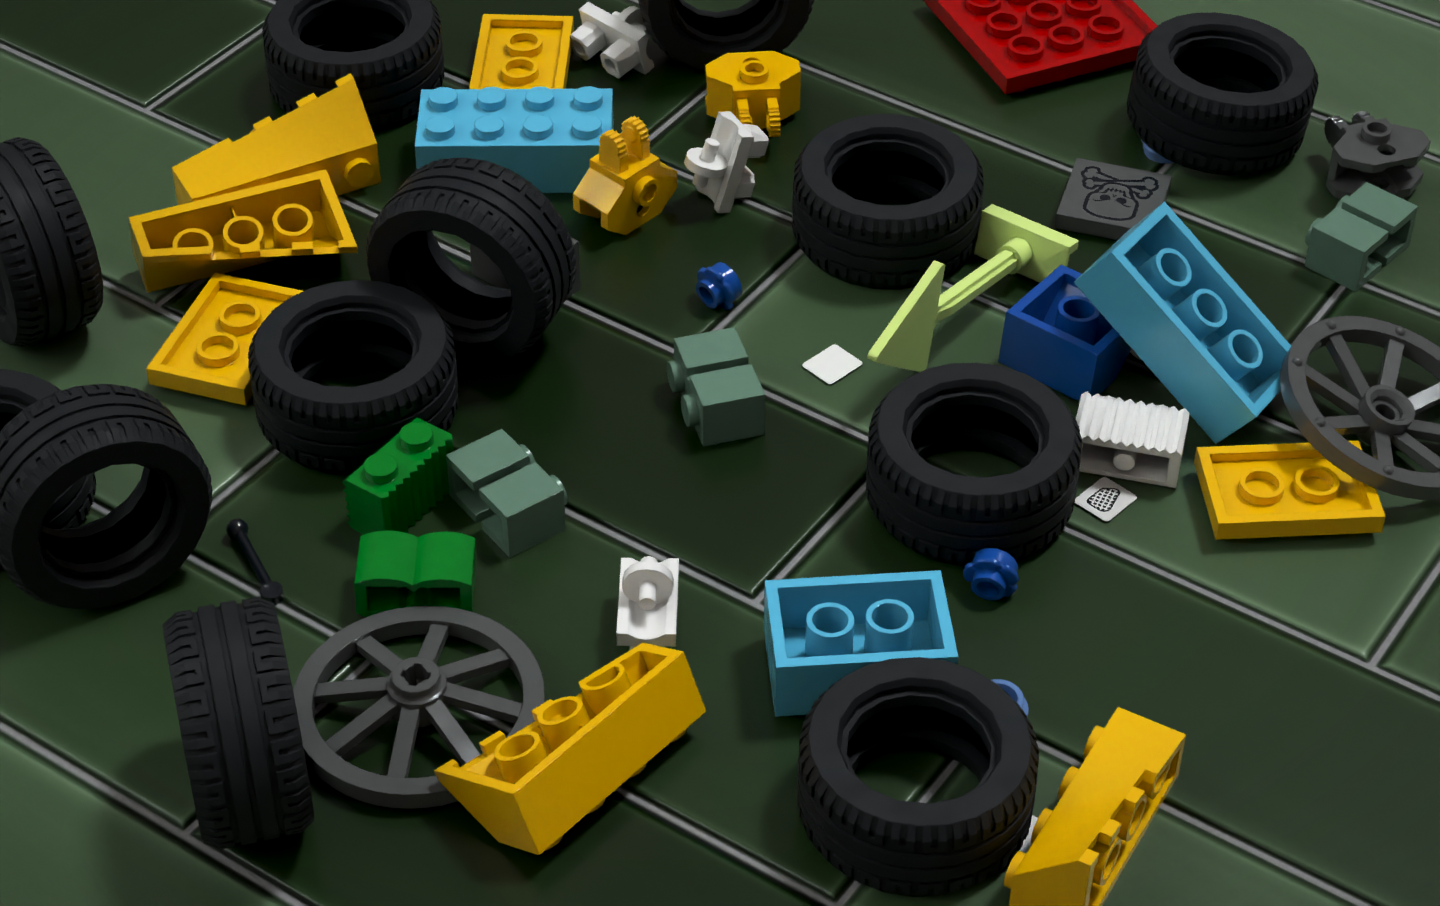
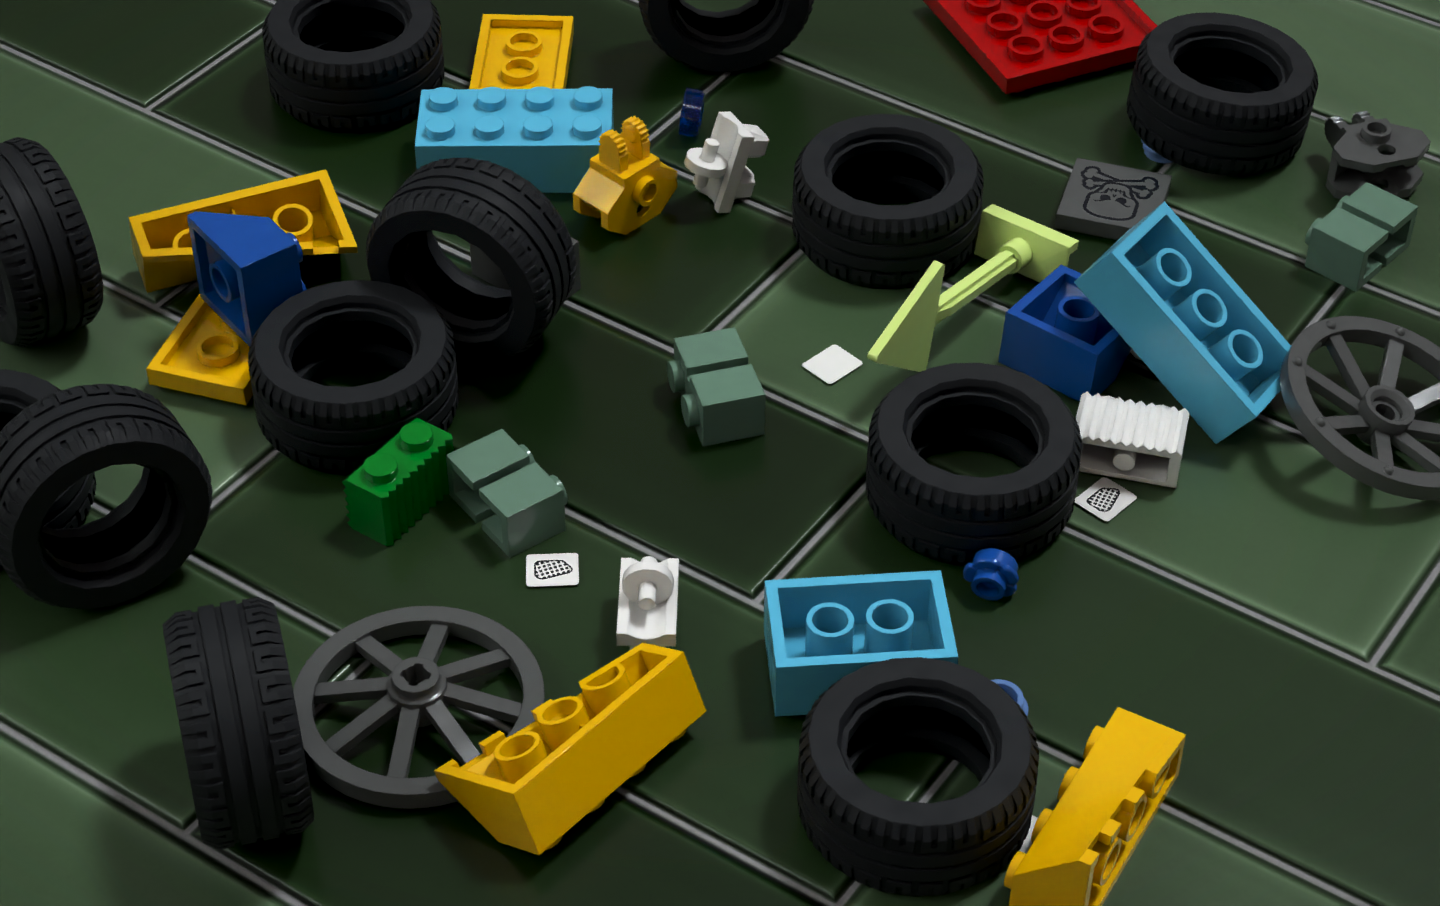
yellow wedge [172,73,381,205] -> none
black hinge [226,518,284,605] -> none
green brick [354,531,476,617] -> none
white hips [570,2,654,79] -> none
blue plate [696,262,742,311] -> none
yellow hinge [705,51,801,137] -> none
yellow plate [1194,440,1386,540] -> none
none -> blue slope [187,211,307,346]
none -> white sticker [526,553,579,587]
none -> clear blue tile [679,88,705,137]

